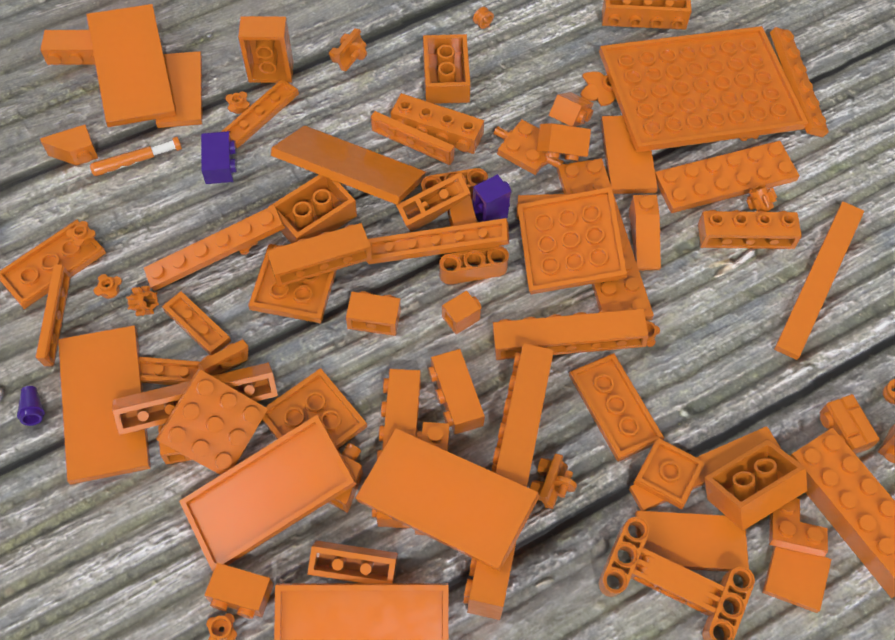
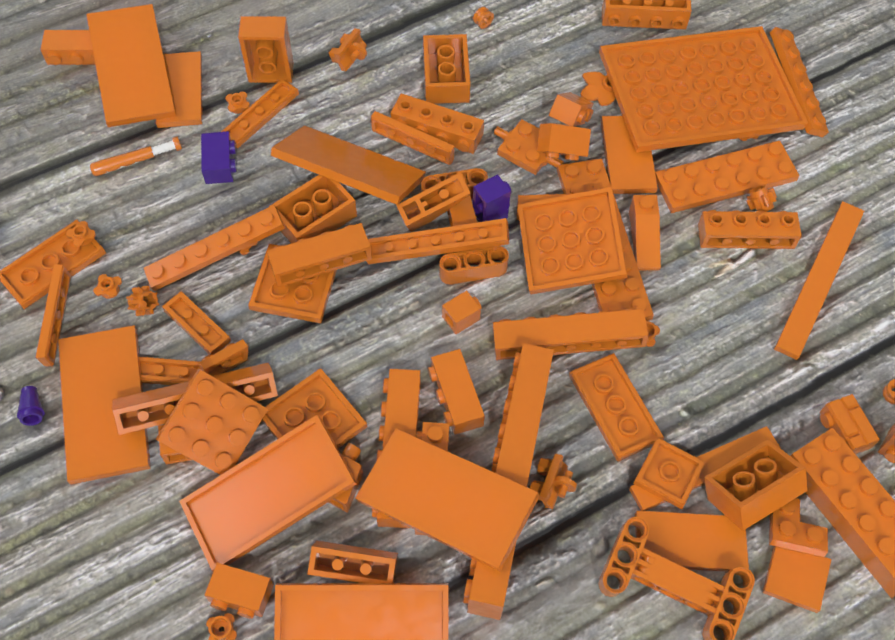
orange slope [40,124,98,166] -> none
orange brick [346,291,401,336] -> none

